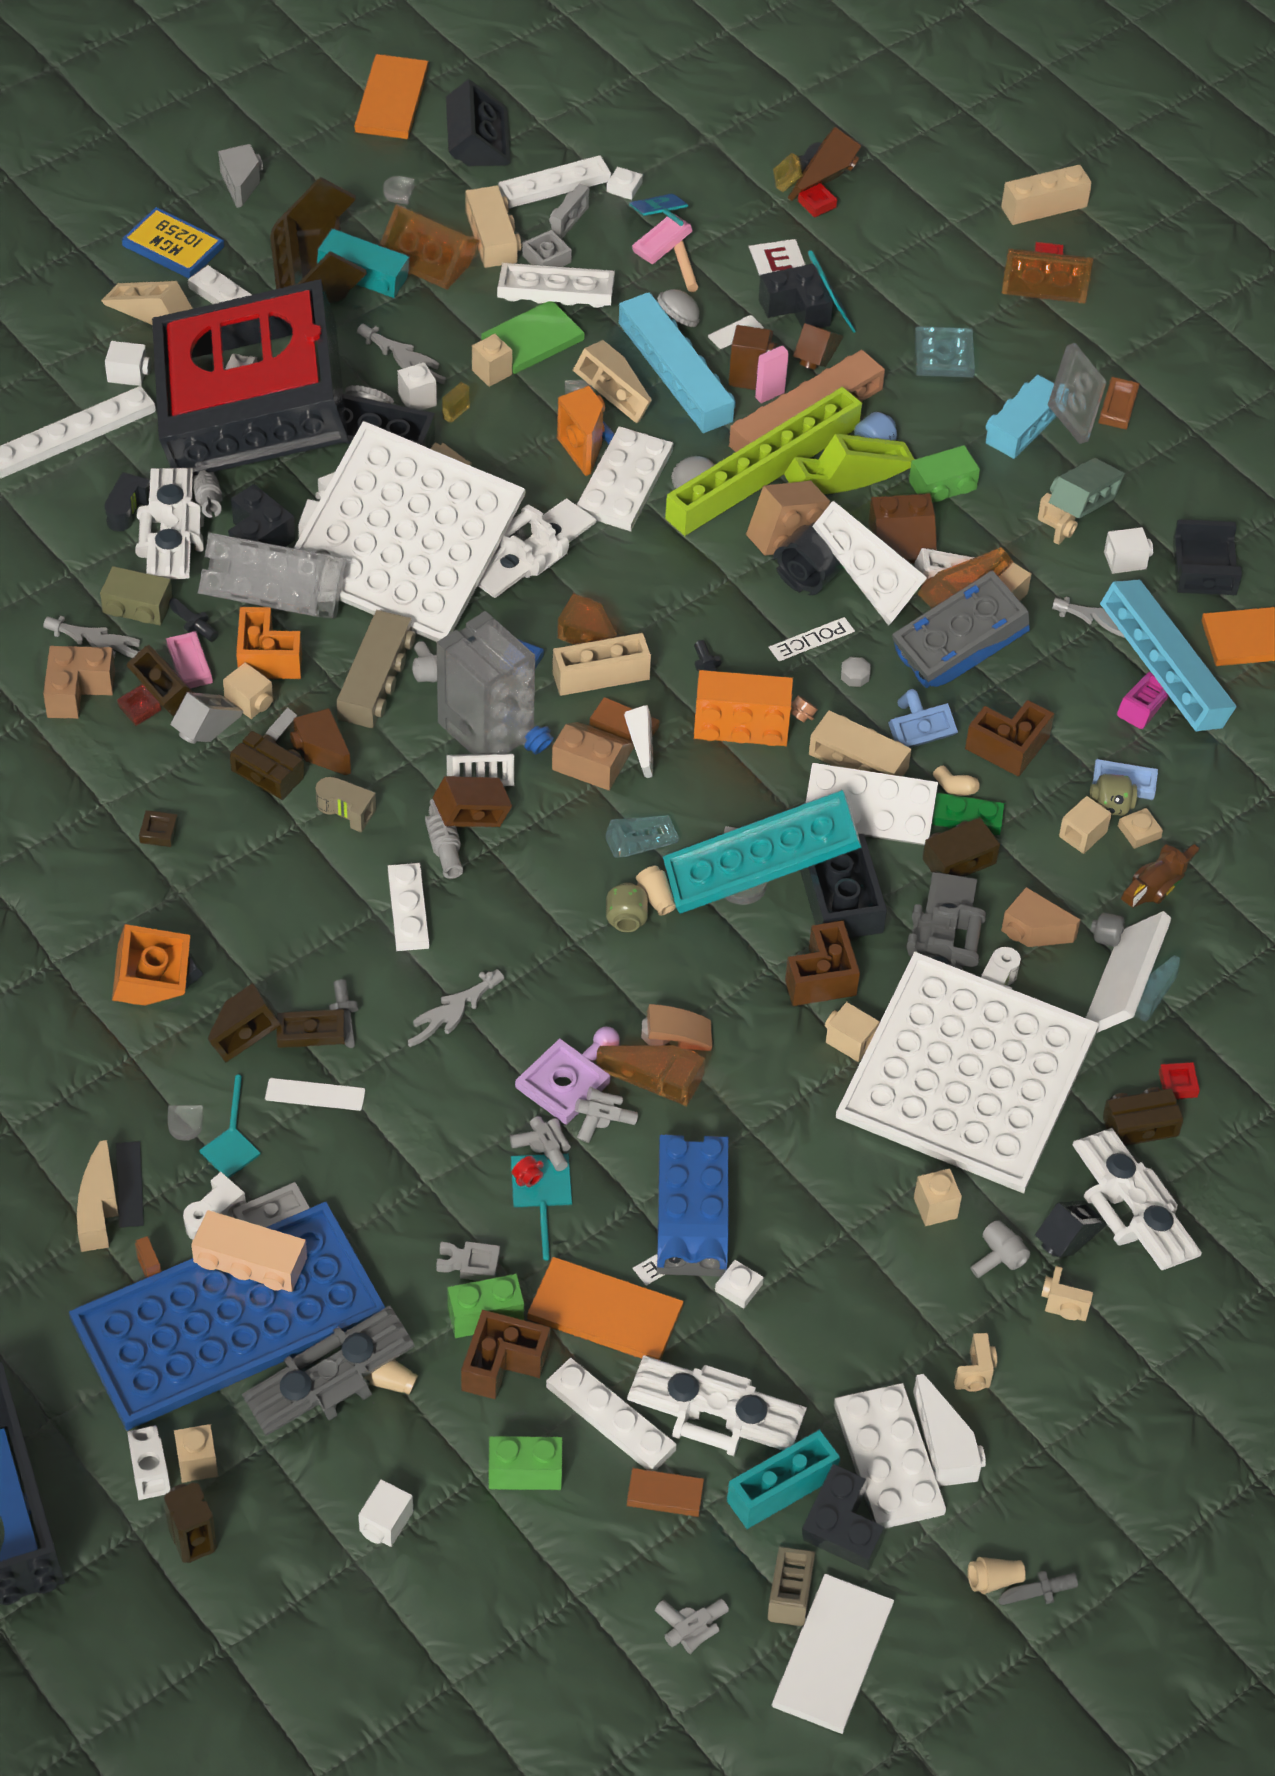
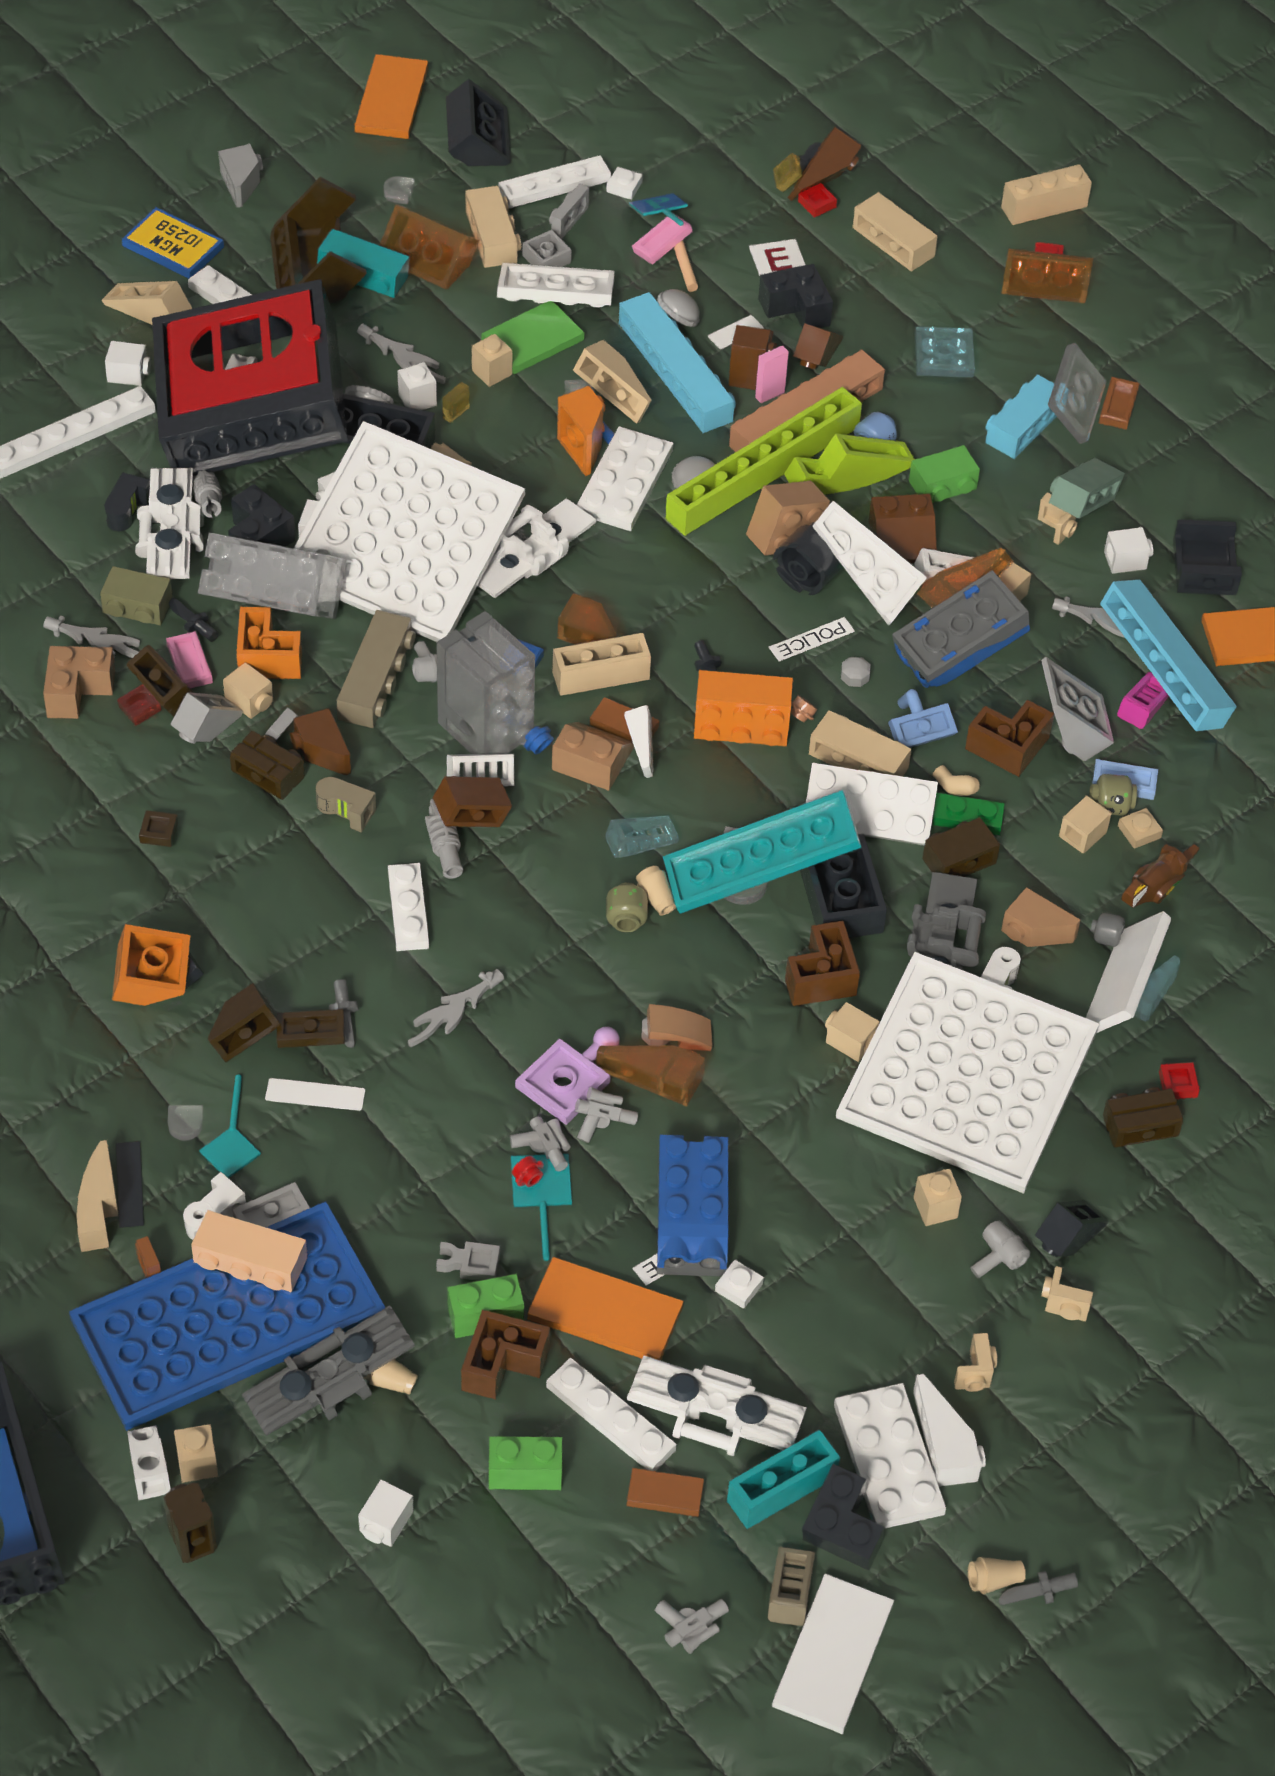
teal piece [808,250,856,333] -> none
white piece [1072,1128,1202,1271] -> none
none -> tan brick [853,192,938,272]
none -> light grey slope [1041,657,1114,761]

